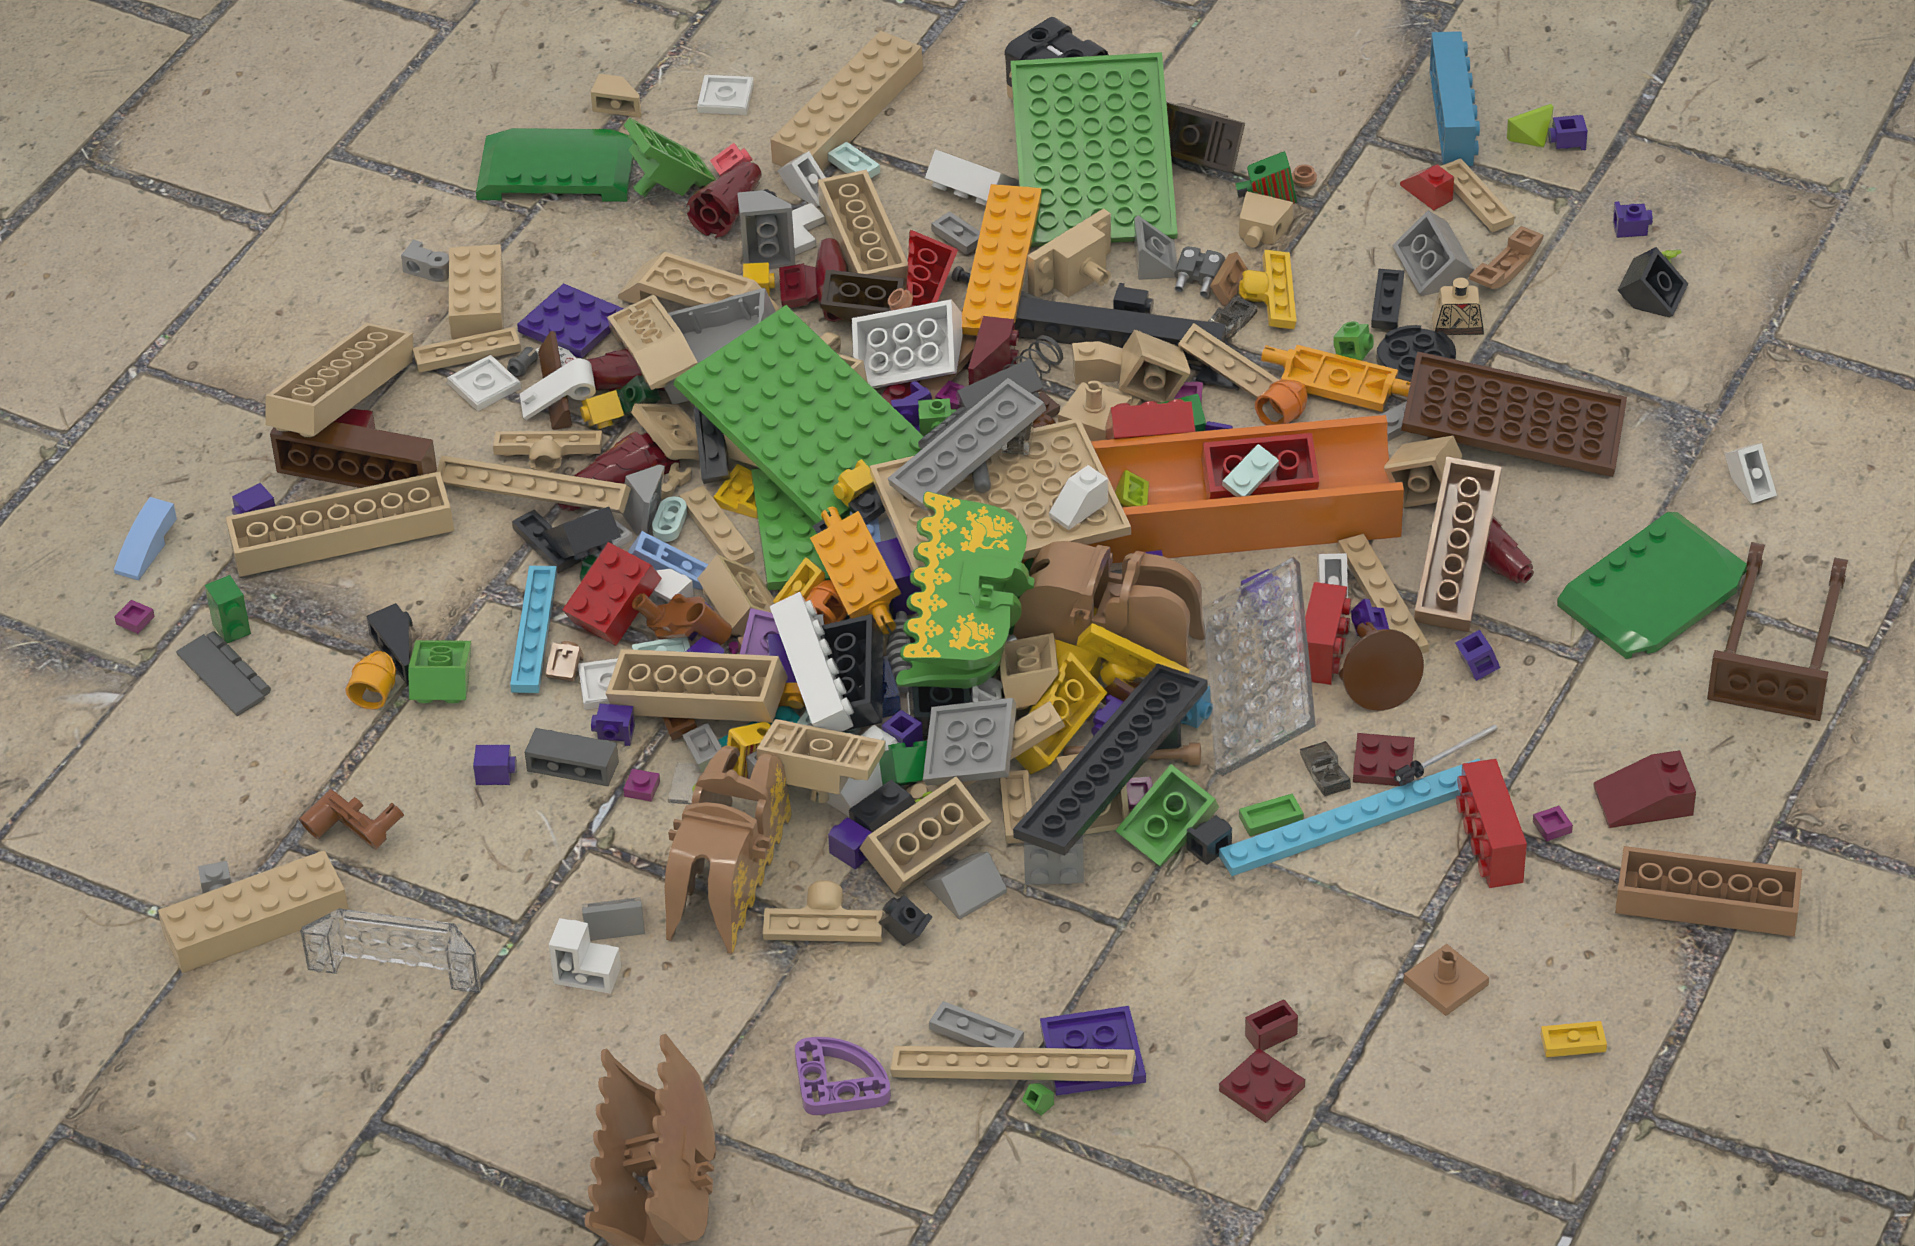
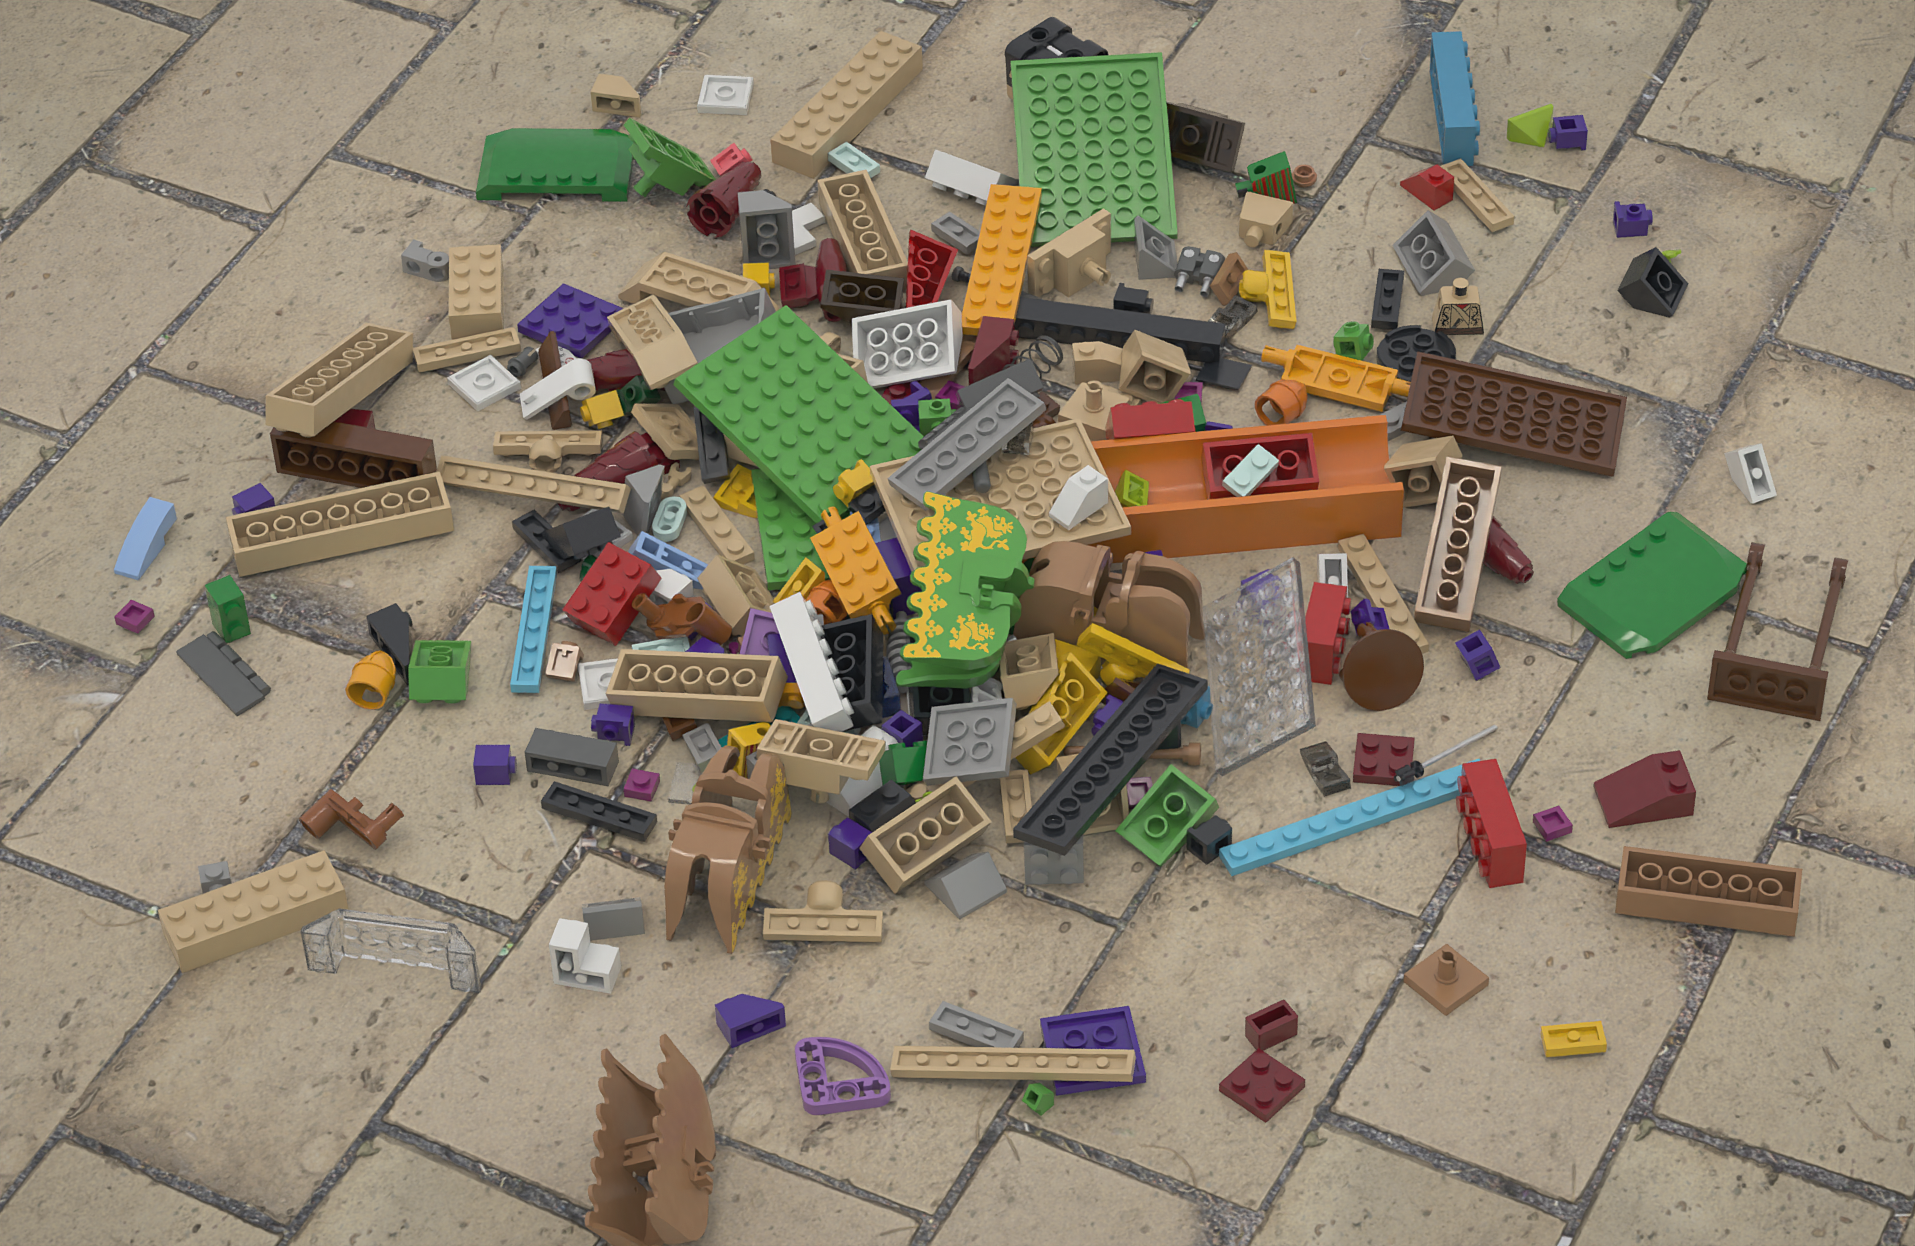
white slope [777,151,826,207] -> none
black brick [878,895,932,946] -> none
nougat plate [888,288,913,311] -> none
tan plate [1178,323,1279,404] -> none
bright green tile [1239,793,1304,837] -> none
medium nougat slope [1469,226,1544,289] -> none
none -> black plate [541,781,658,842]
none -> dark purple slope [715,994,786,1048]

